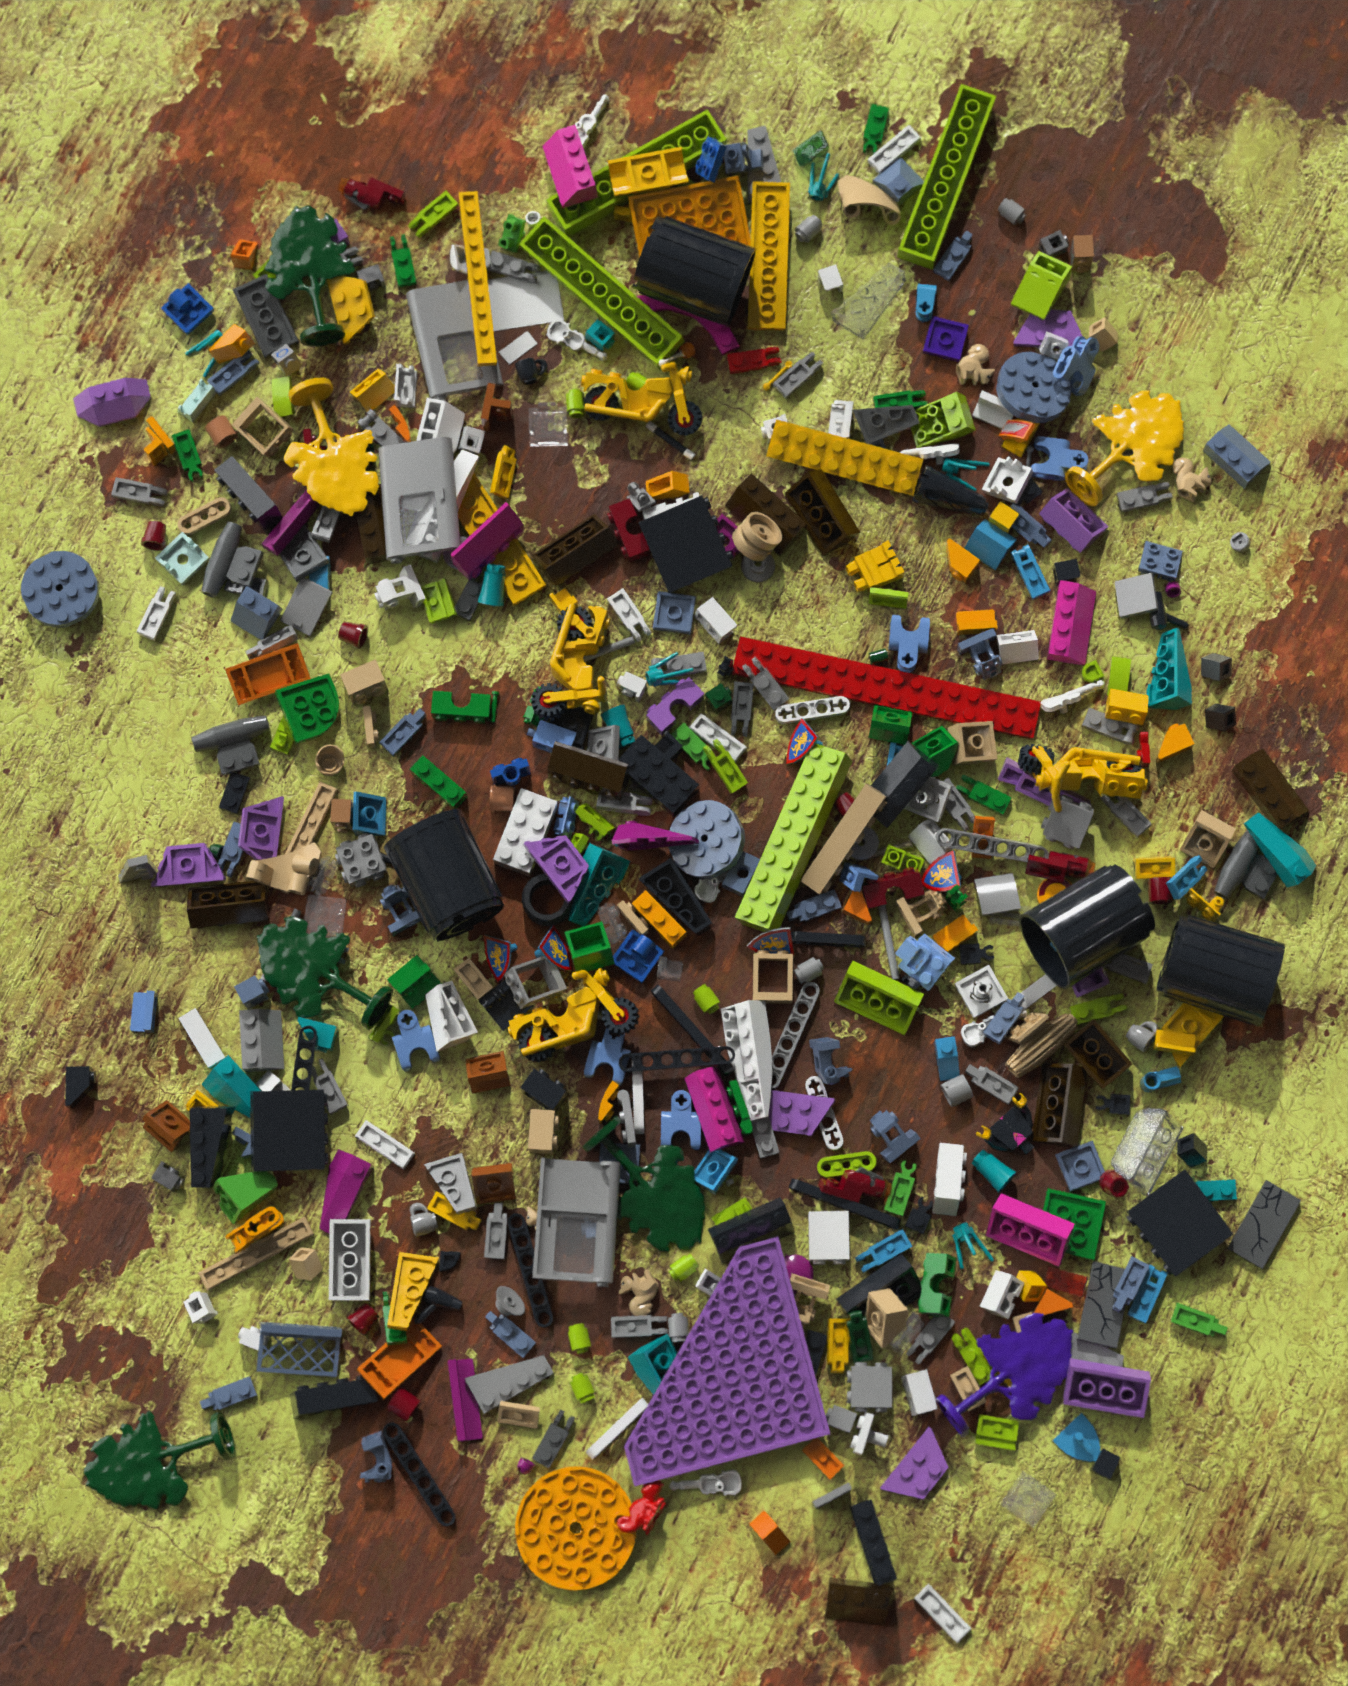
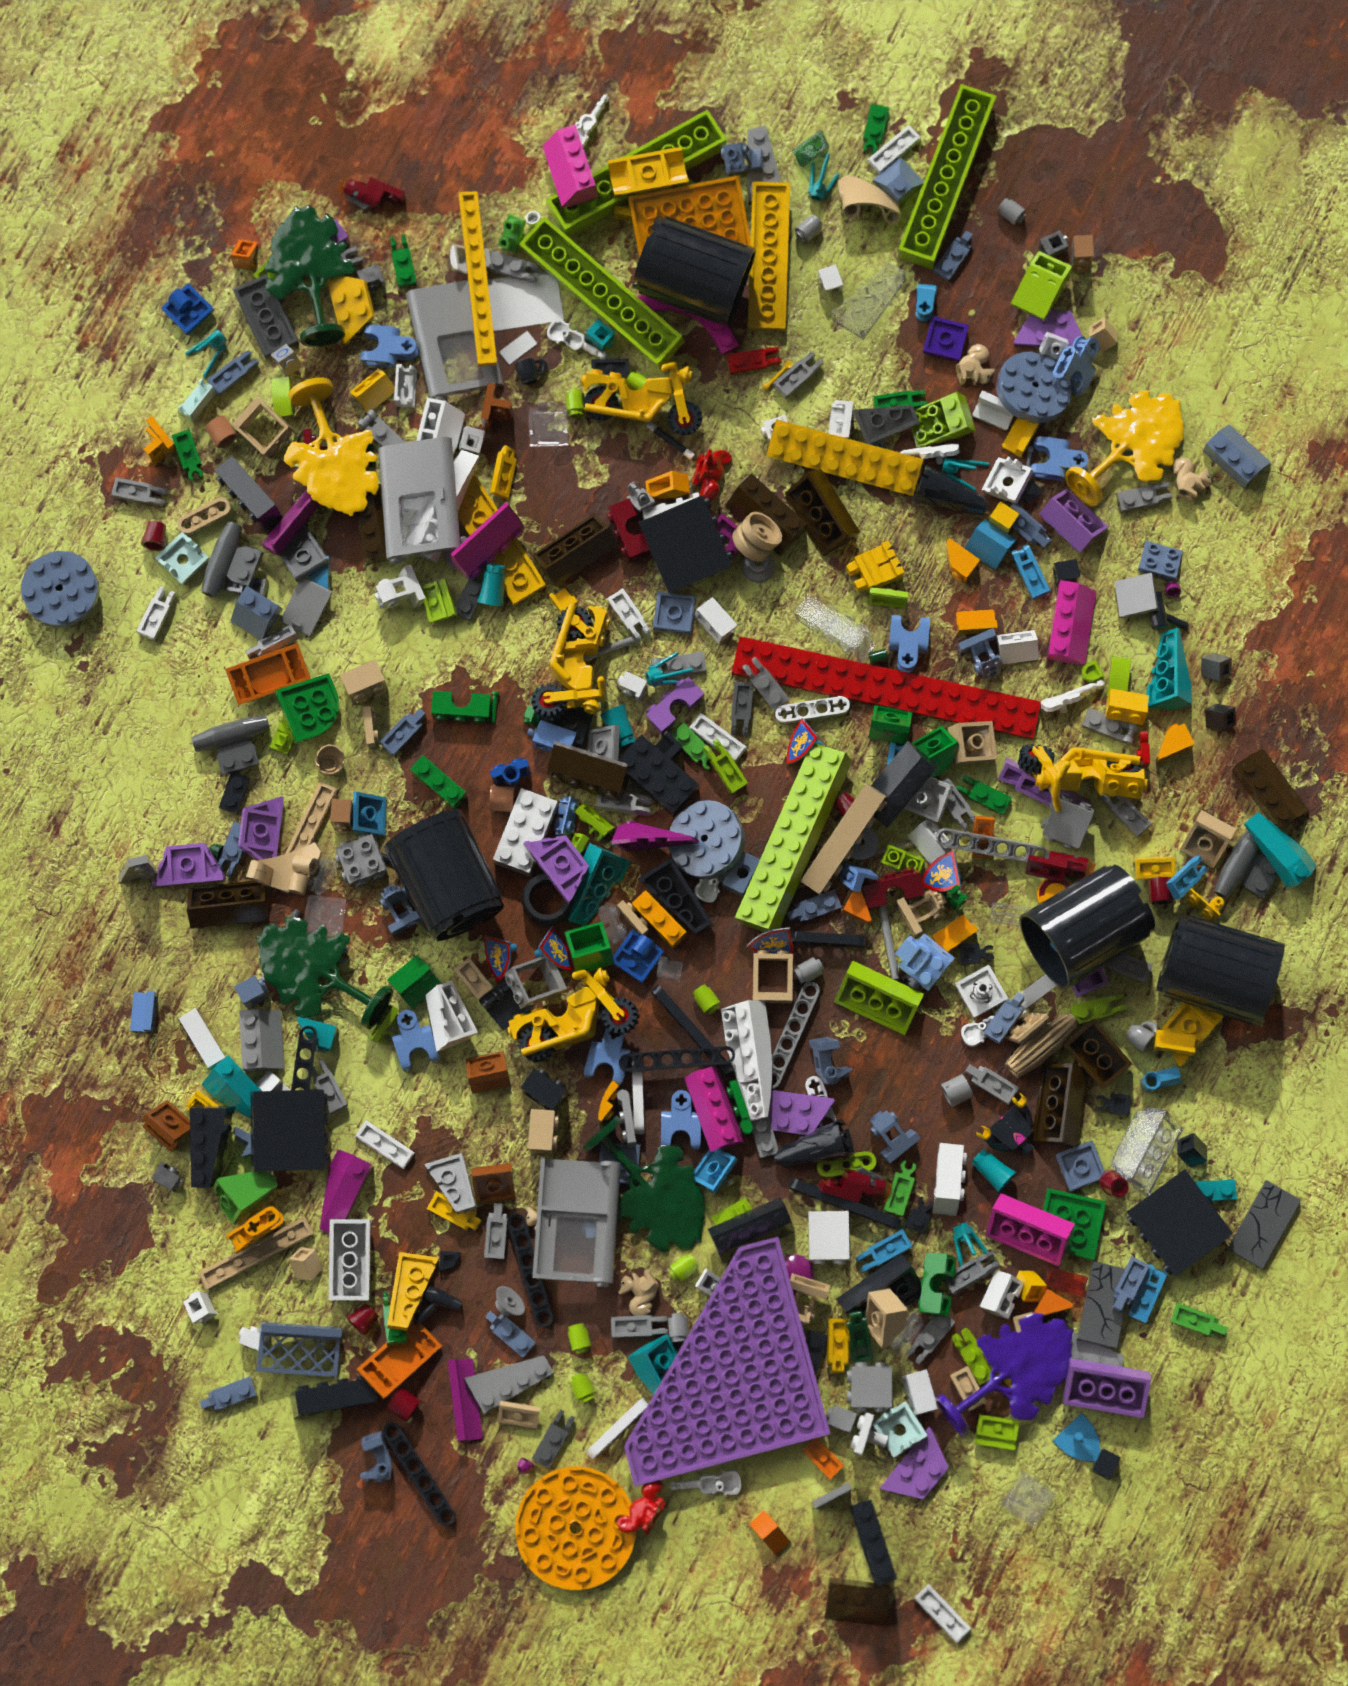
black slope [65,1066,96,1108] -> none
medium lavender wedge [73,378,151,427] -> none
dark green plant [83,1411,236,1510] -> none
light orange slope [208,324,255,364] -> none
light grey hinge [311,505,342,543] -> none
dark red piece [338,622,368,649] -> none
orange slope [389,405,411,443] -> none
lime hinge [408,191,459,238] -> none
light grey piece [409,1203,438,1237] -> none
orange hinge [659,342,695,366] -> none
blue plate [696,137,727,183] -> none
dark green brick [705,683,733,714] -> none
black plate [717,656,735,681] -> none
dark azure slope [934,1036,960,1081] -> none
light grey slope [974,873,1021,916] -> none
slope [998,420,1036,443] -> none
light grey tile [1230,532,1251,552] -> none
none -> medium blue piece [360,324,419,368]
none -> black plate [591,358,629,379]
none -> red animal [691,449,732,501]
none -> black cone [775,1119,854,1168]
none -> clear wedge [794,595,875,663]
none -> light aqua piece [872,1401,928,1458]
none -> dark grey hinge [944,1251,1001,1295]

